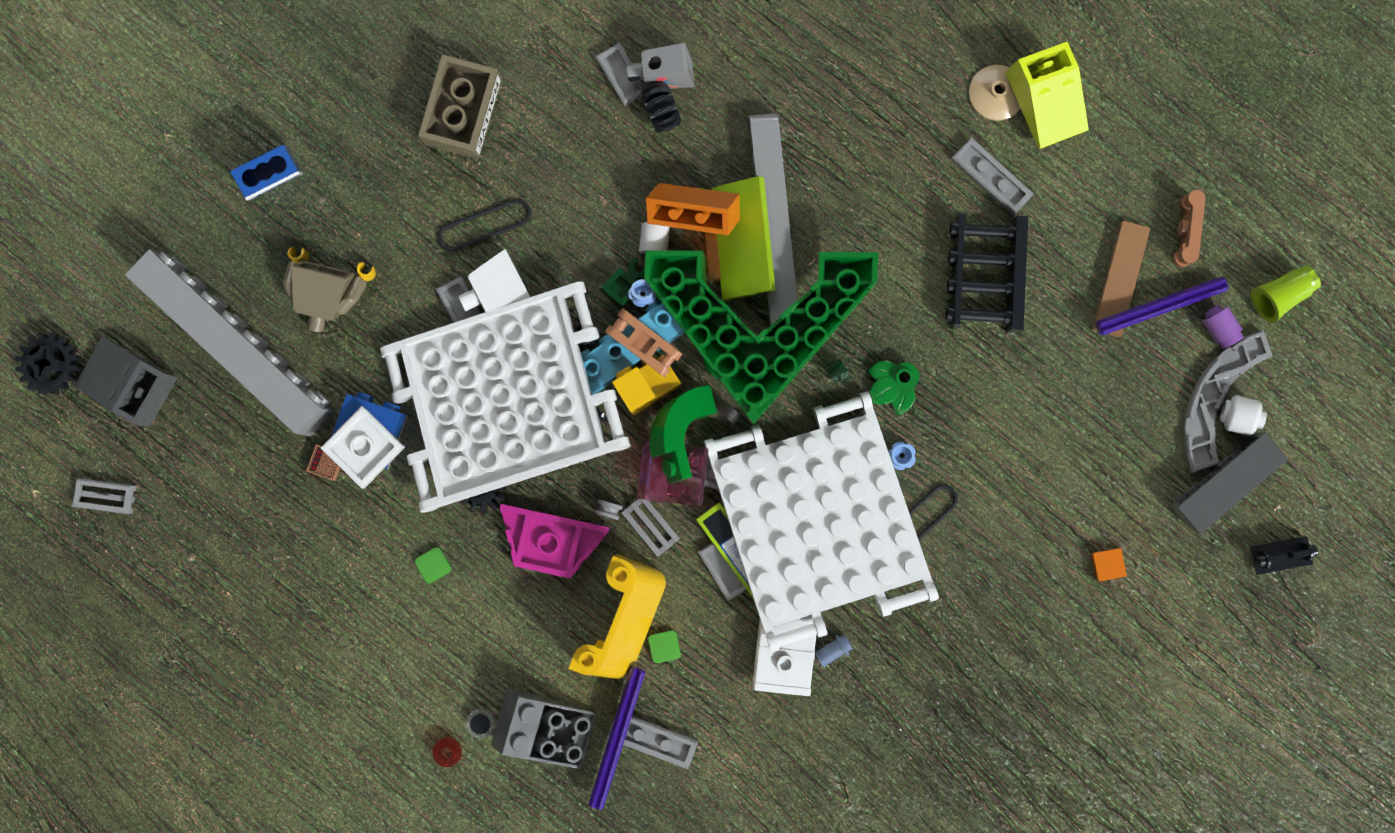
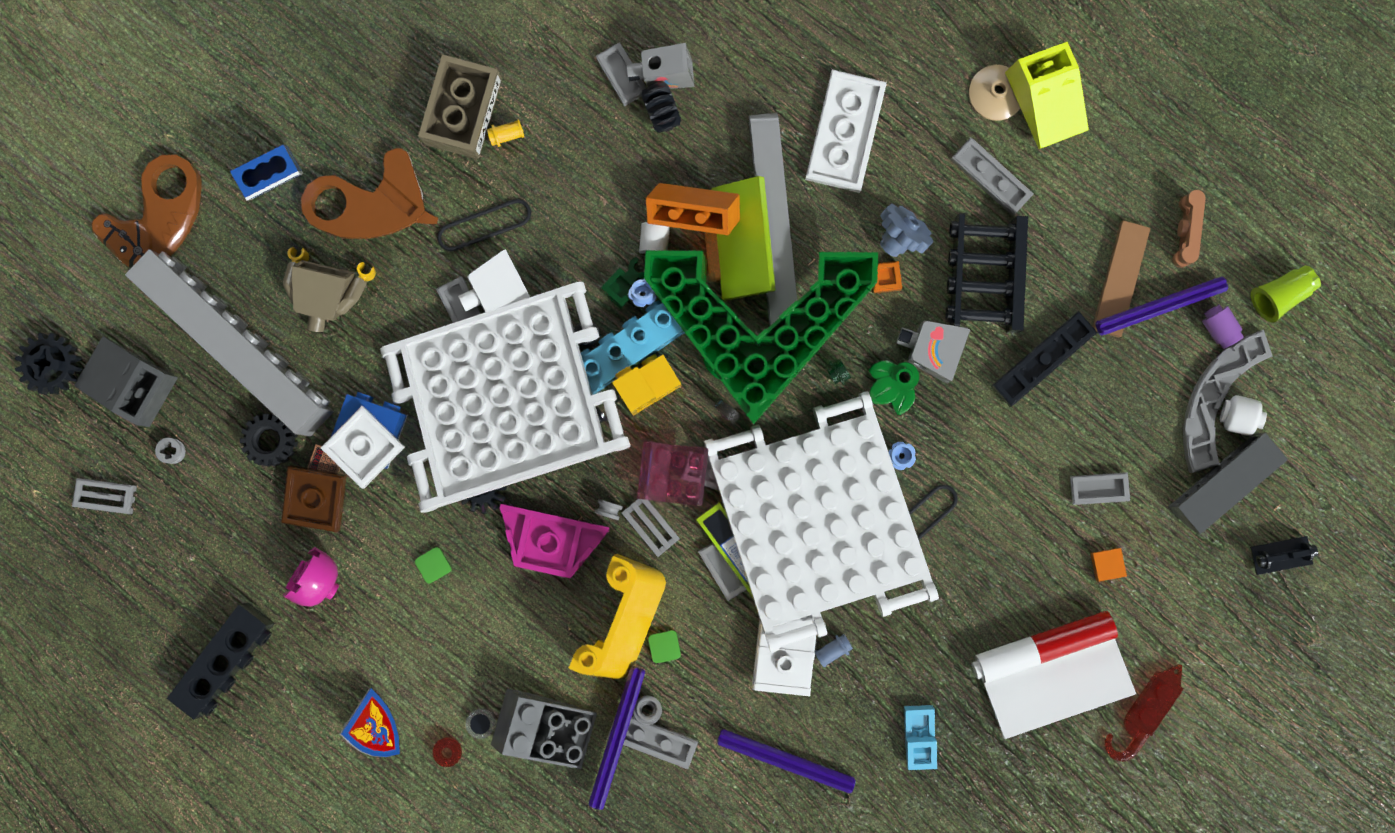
nougat plate [605,309,683,378] -> none
green arch [650,385,717,484] -> none
none -> dark orange animal [92,155,202,268]
none -> light grey bush [155,438,186,464]
none -> black brick [166,603,275,720]
none -> black tyre [240,414,298,466]
none -> reddish brown plate [281,465,347,532]
none -> dark pink cylinder [283,547,339,607]
none -> dark orange animal [301,148,438,239]
none -> shield [340,688,400,757]
none -> yellow pin [487,119,524,147]
none -> light grey plate [633,696,662,725]
none -> dark purple axle [717,729,856,793]
none -> white tile [805,70,887,193]
none -> orange tile [872,261,902,293]
none -> sand blue plant [880,204,933,257]
none -> light grey torso [896,321,970,383]
none -> medium azure slope [904,705,937,770]
none -> white door [971,611,1136,739]
none -> black plate [991,311,1098,407]
none -> light grey tile [1070,472,1130,505]
none -> clear red plate [1105,664,1184,762]

